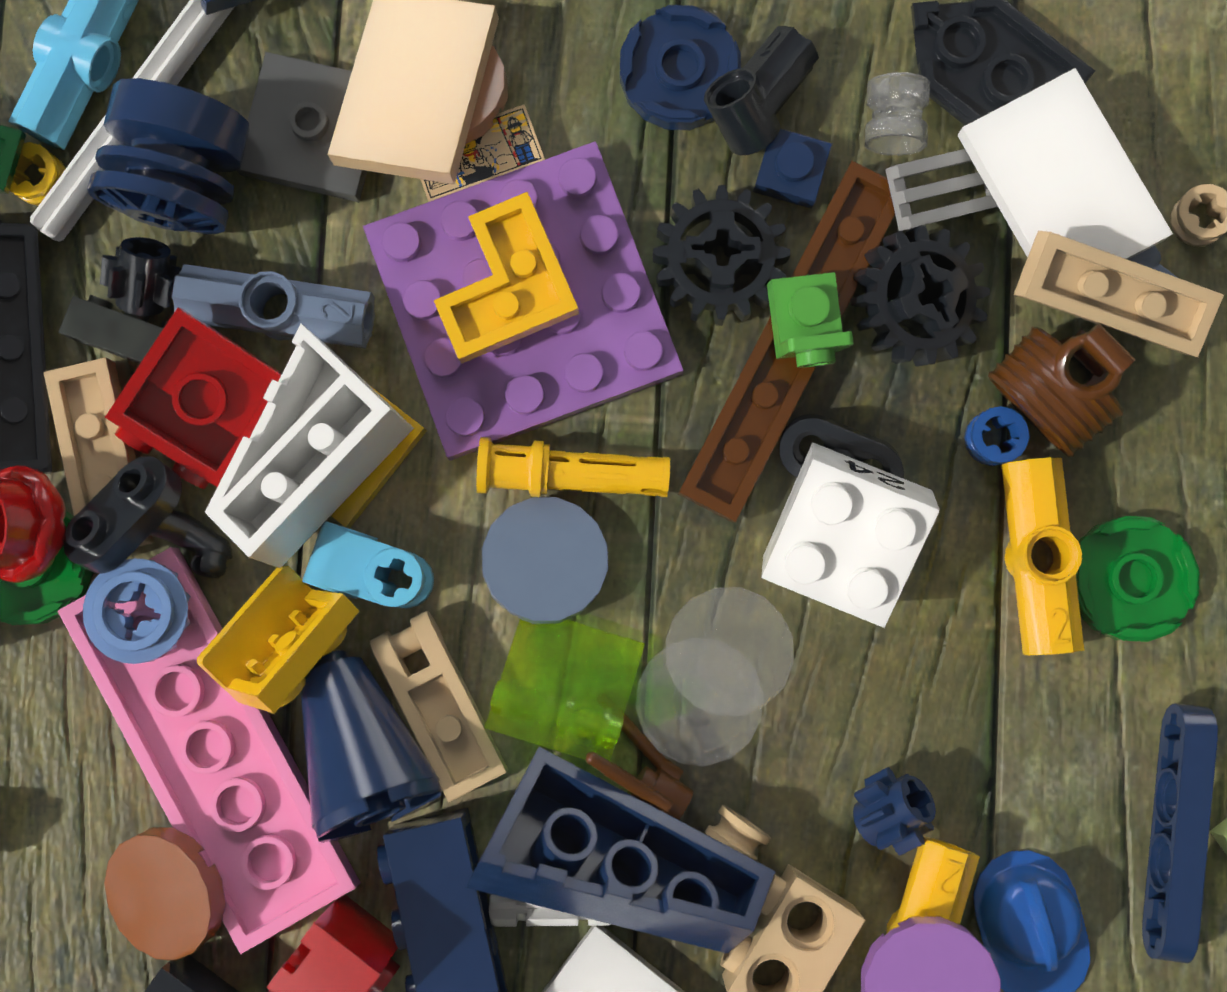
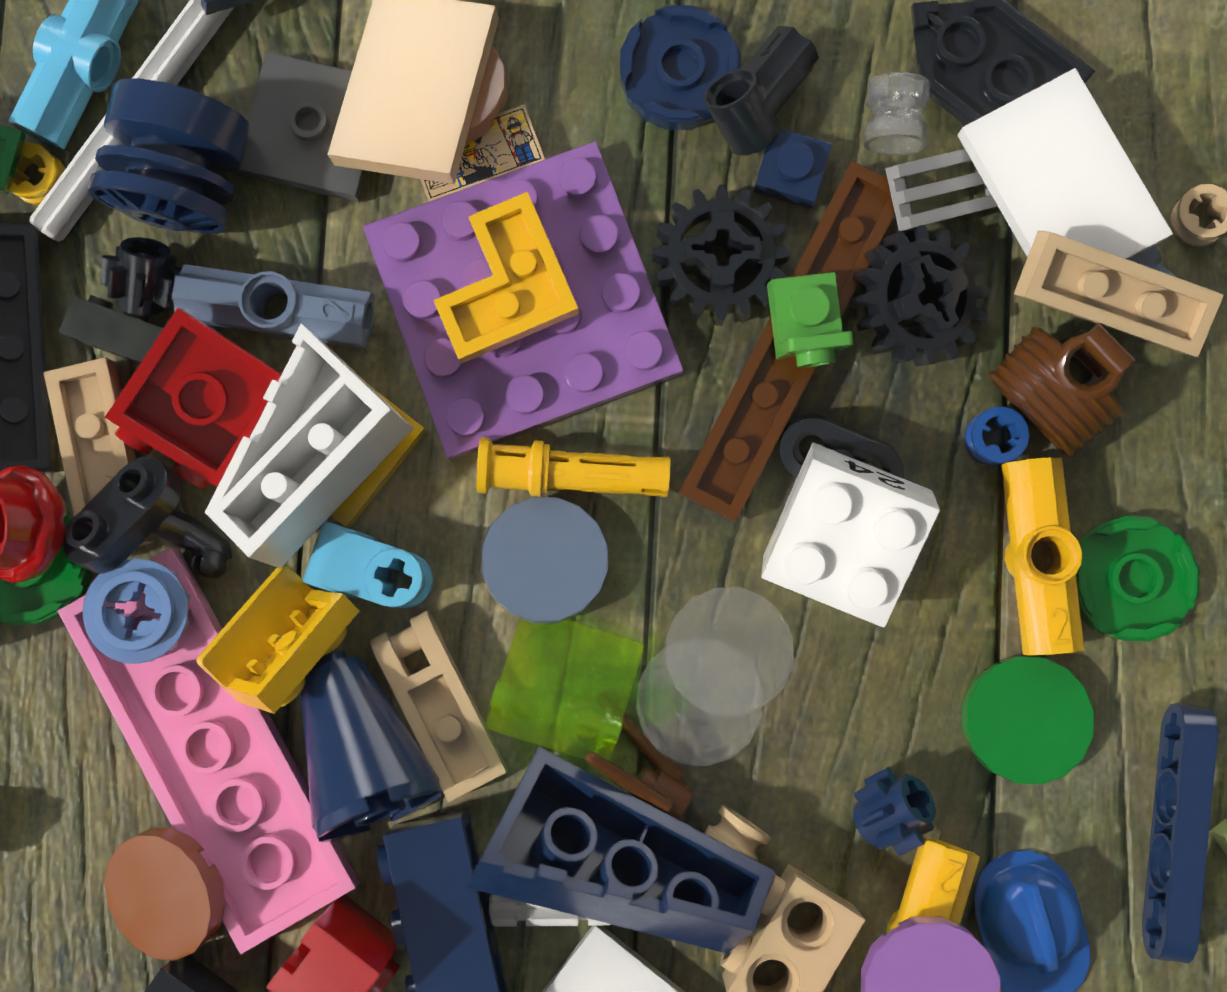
none -> green tile [961,656,1094,785]

